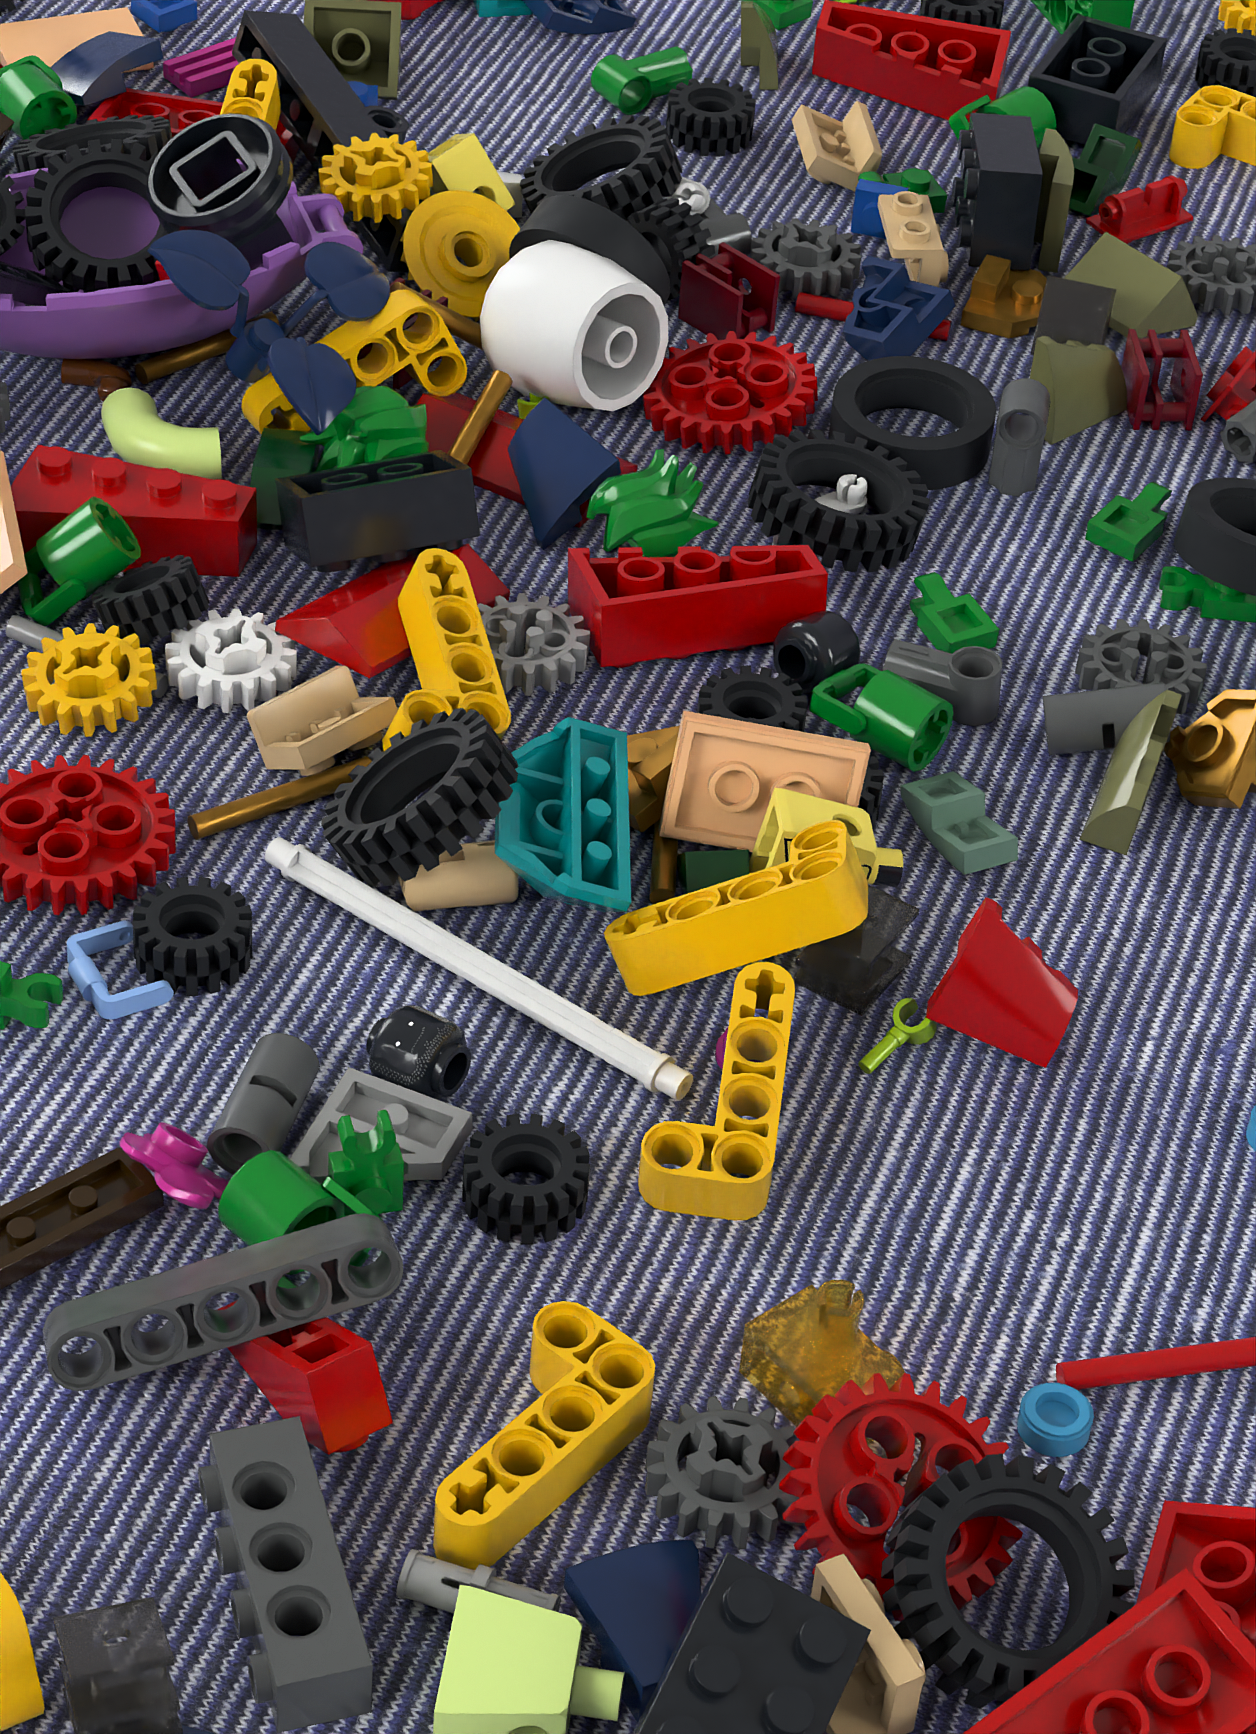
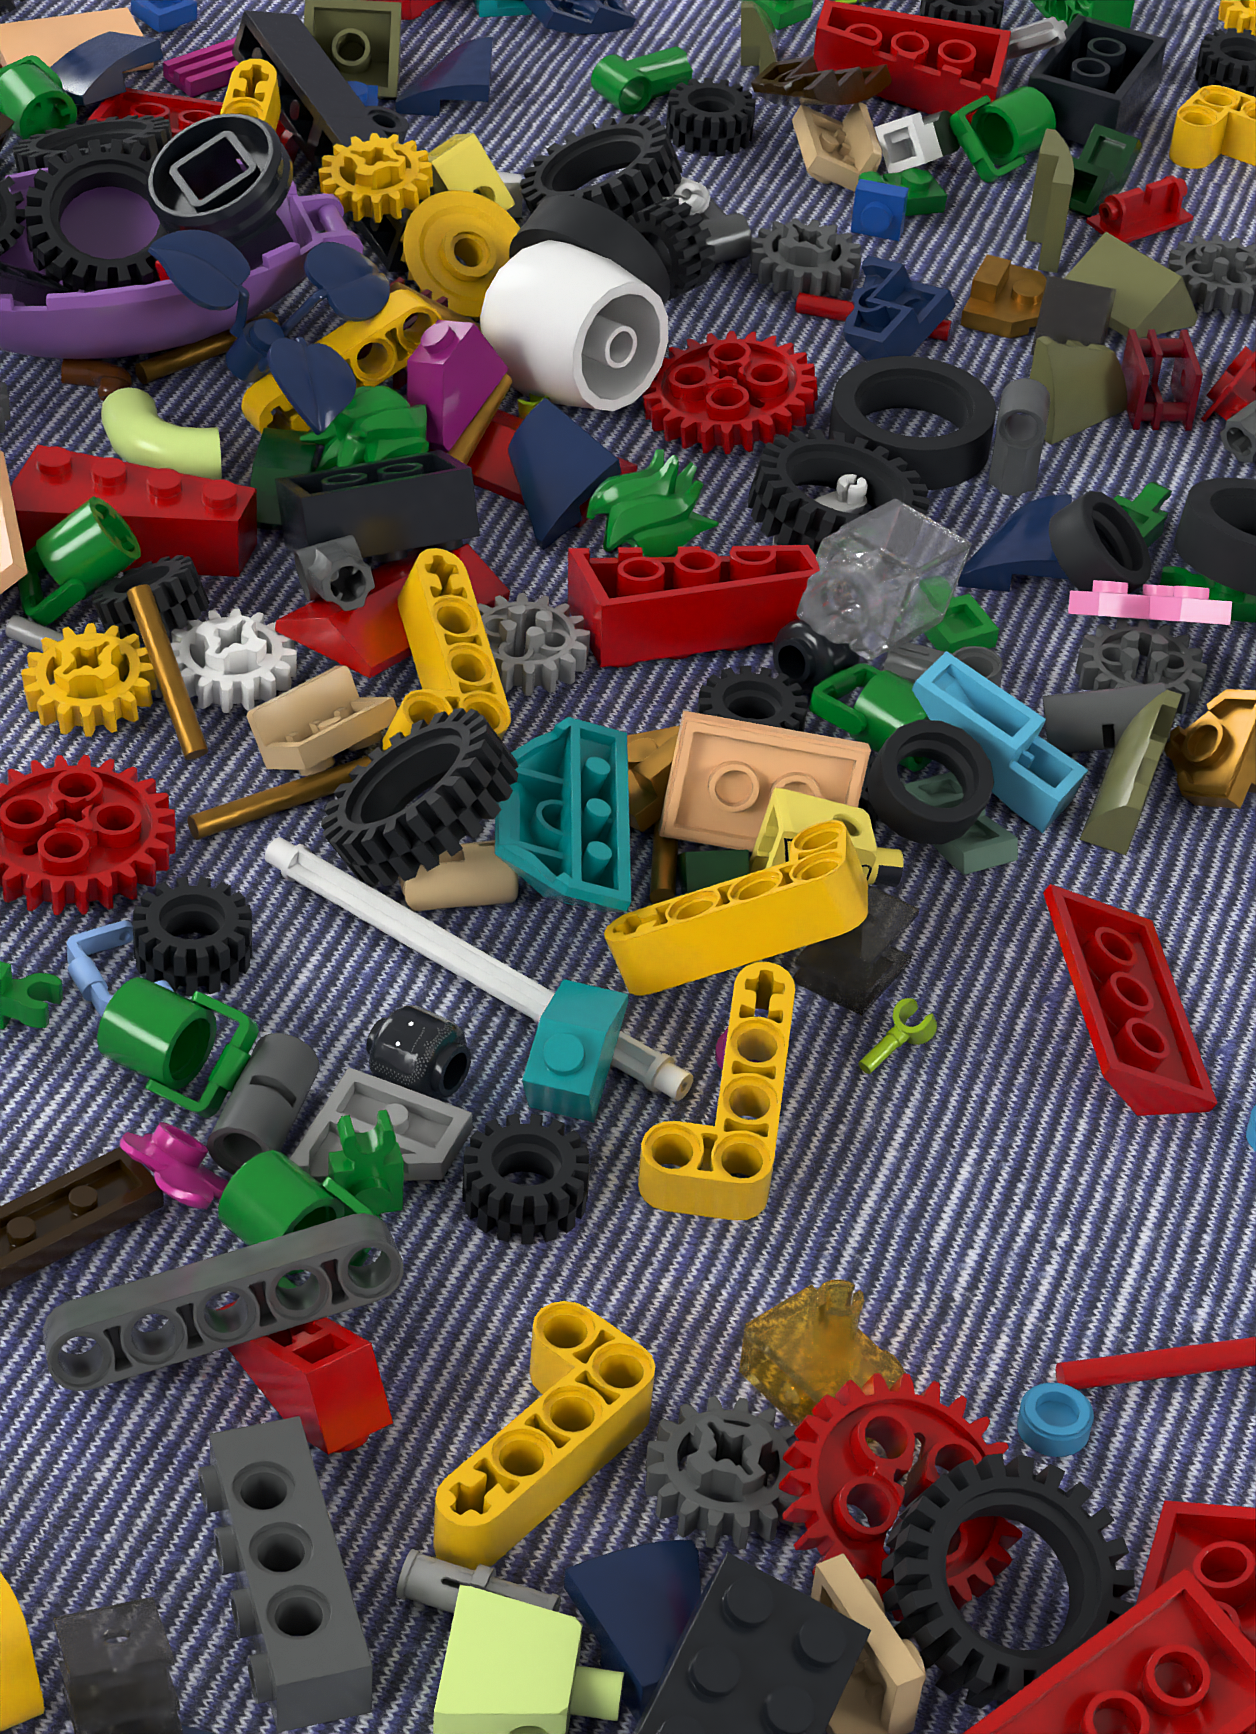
dark red piece [678,242,780,340] -> none
tan bracket [877,191,949,287] -> none
red slope [926,897,1078,1068] -> none
black brick [952,113,1043,270] -> none
none -> green piece [97,977,259,1118]
none -> pearl gold bar [127,584,208,760]
none -> dark grey piece [294,535,375,611]
none -> dark blue slope [395,37,493,116]
none -> magenta slope [407,320,509,452]
none -> teal slope [522,979,629,1123]
none -> dark brown slope [751,56,892,106]
none -> clear piece [796,498,972,661]
none -> black tyre [867,720,994,845]
none -> white leg [874,110,960,173]
none -> medium azure slope [912,651,1088,833]
none -> dark blue slope [958,494,1072,592]
none -> light grey axle [1007,17,1068,60]
none -> red slope [1043,884,1217,1116]
none -> black tyre [1048,491,1152,594]
none -> bright pink plate [1068,580,1232,625]

